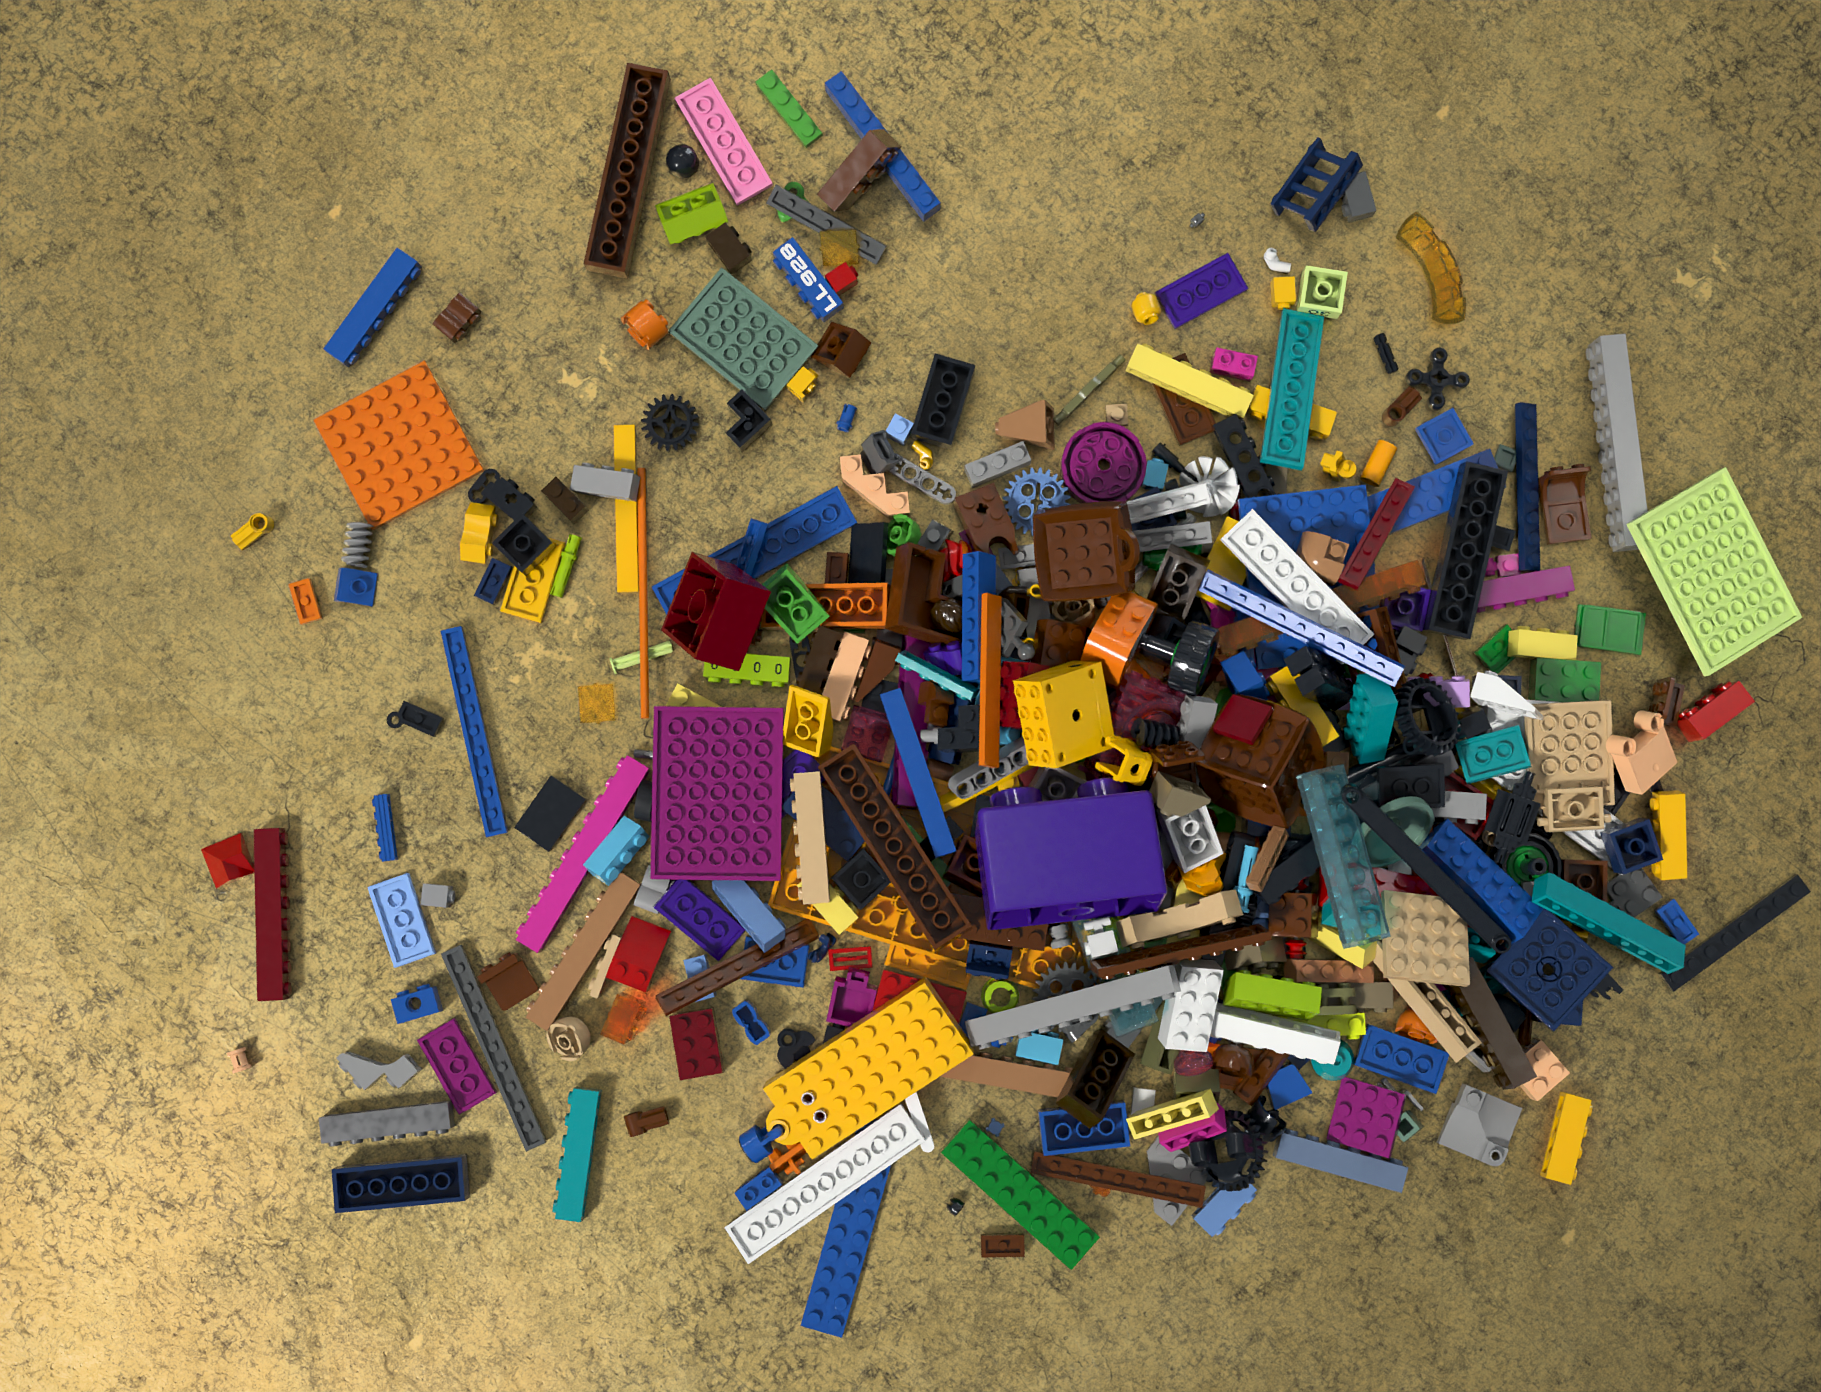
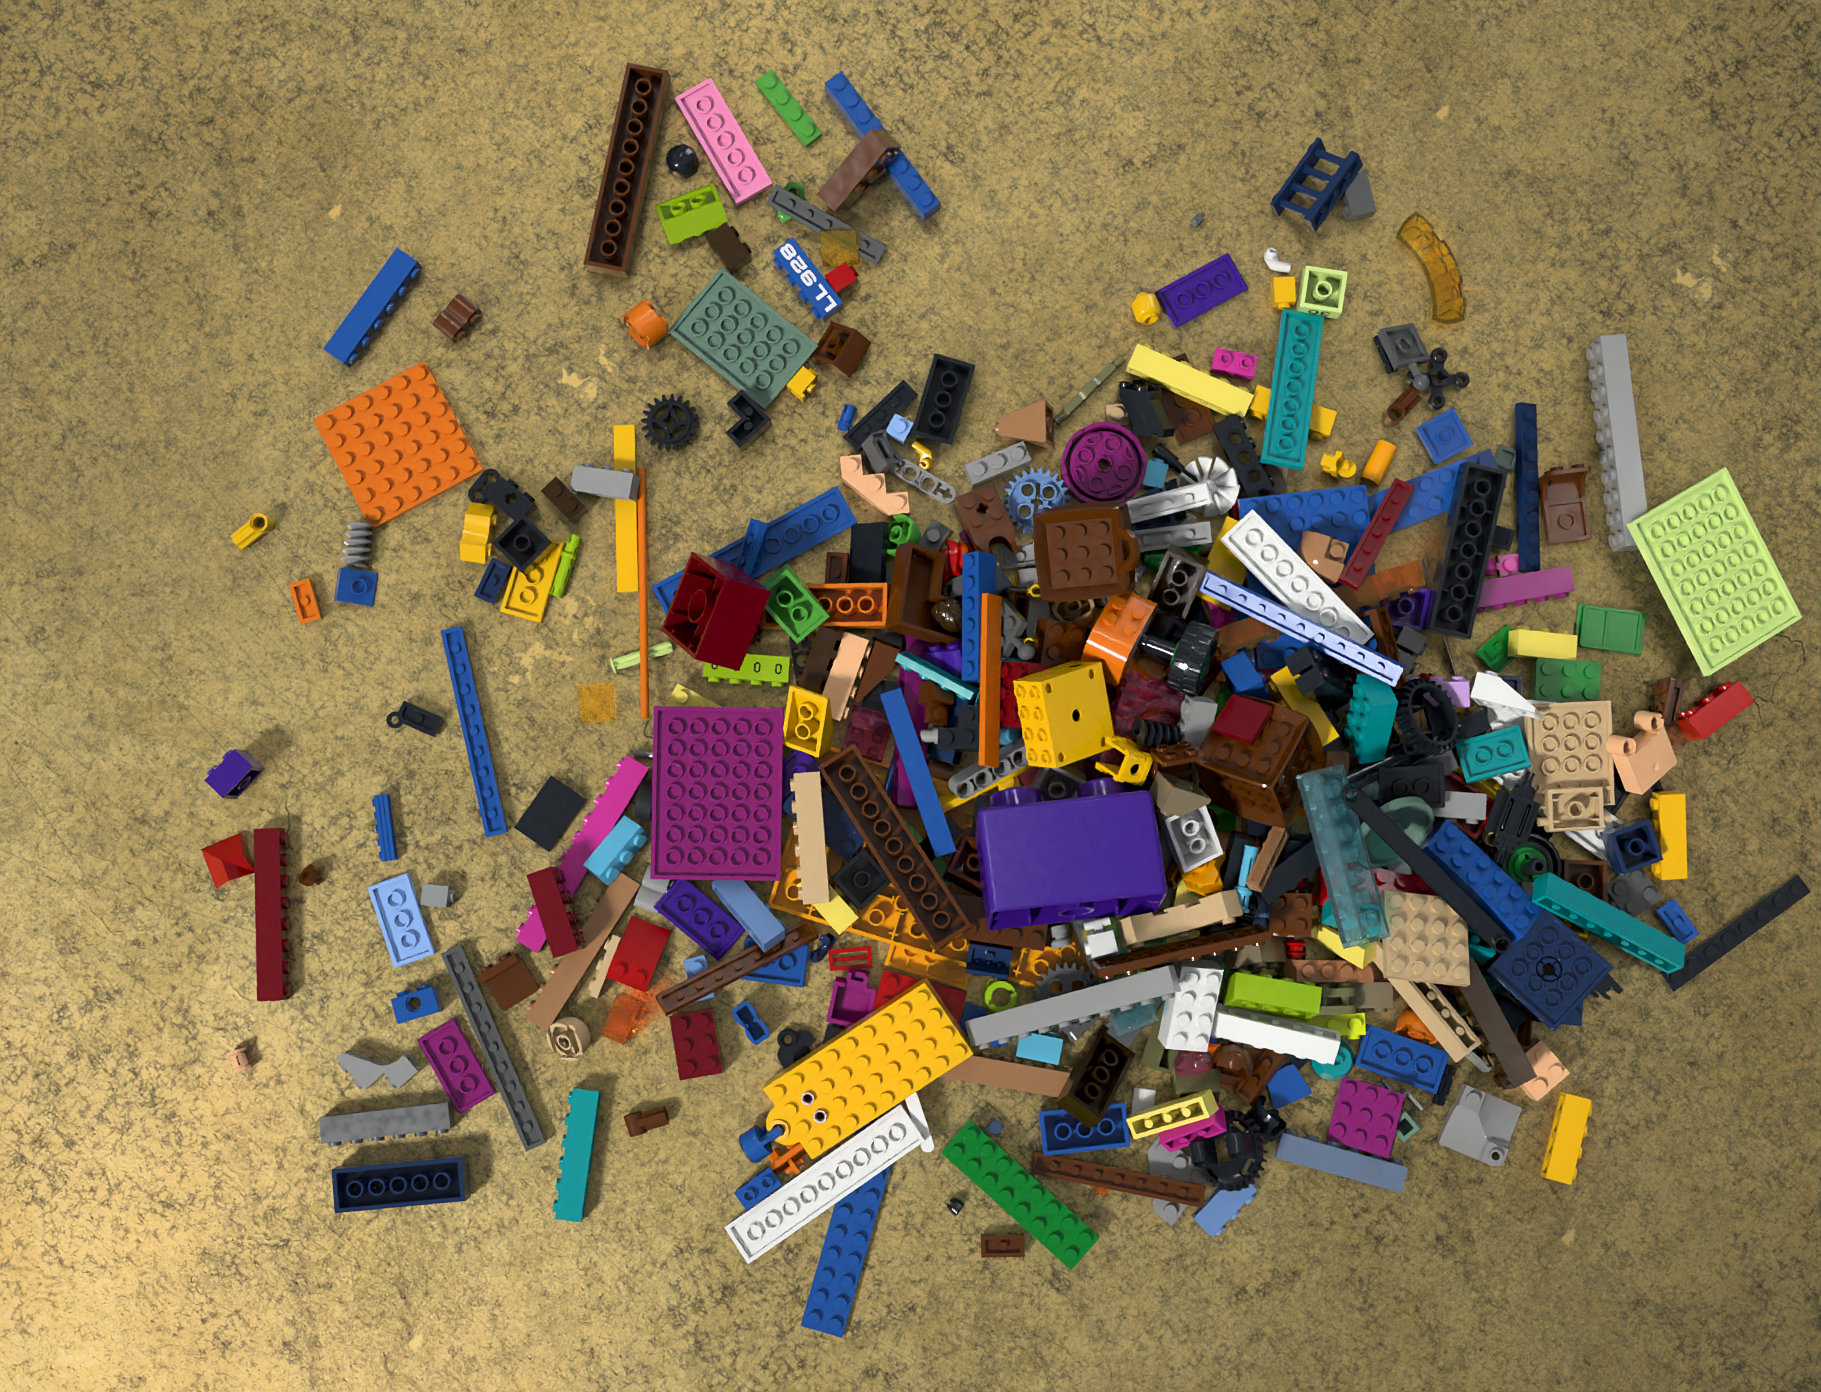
none -> dark purple brick [204,749,265,799]
none -> reddish brown tile [299,864,322,887]
none -> dark red brick [526,867,586,958]
none -> black plate [843,380,918,453]
none -> black brick [1117,380,1175,438]
none -> dark grey plate [1377,323,1431,391]
none -> black axle [1432,1064,1457,1106]

